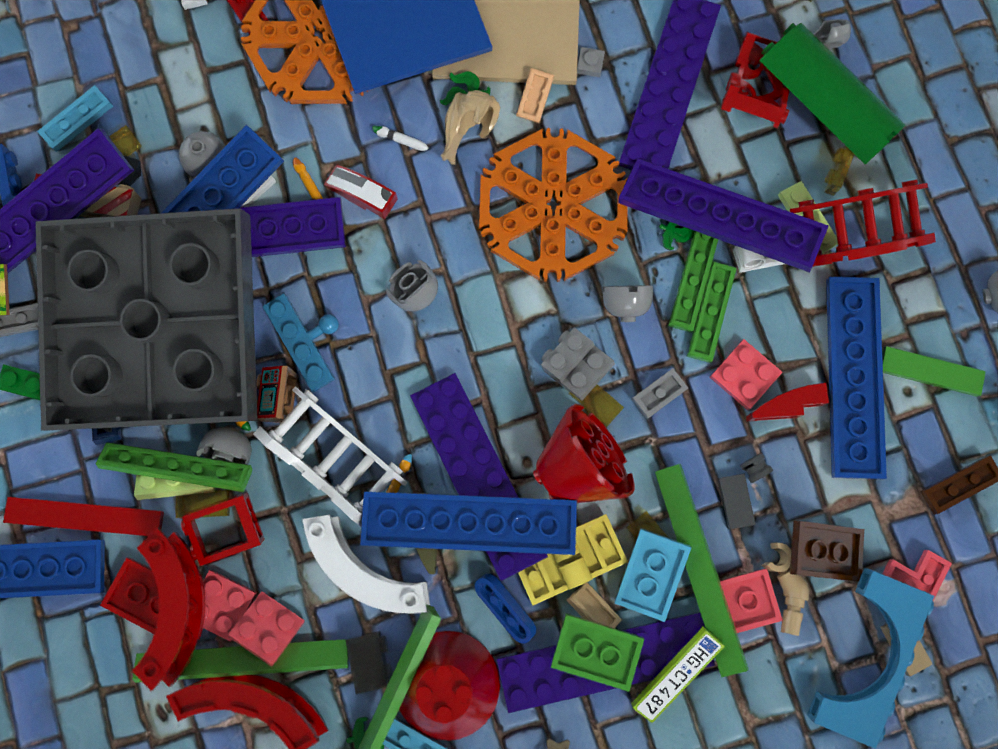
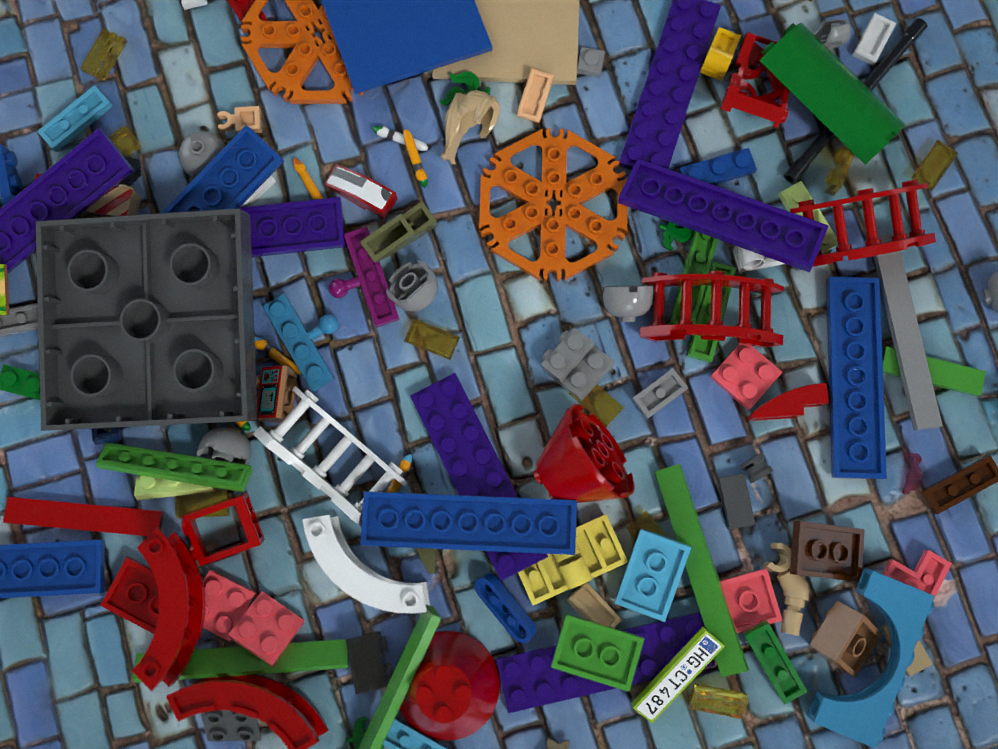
none -> clear yellow tile [80,28,127,82]
none -> dark grey hinge [201,710,262,742]
none -> light nougat plate [218,106,262,134]
none -> light orange piece [255,336,301,375]
none -> magenta plate [328,226,400,328]
none -> olive slope [360,201,438,263]
none -> light orange piece [403,129,427,188]
none -> clear yellow tile [404,319,460,360]
none -> red fence [640,271,784,348]
none -> blue plate [678,148,757,185]
none -> clear yellow plate [688,683,748,719]
none -> yellow plate [700,27,741,81]
none -> green plate [743,620,808,705]
none -> black piece [784,18,927,184]
none -> medium nougat slope [809,601,882,678]
none -> white tile [852,13,896,66]
none -> light grey tile [873,234,943,431]
none -> clear pink piece [902,453,923,495]
none -> clear yellow tile [911,140,958,191]

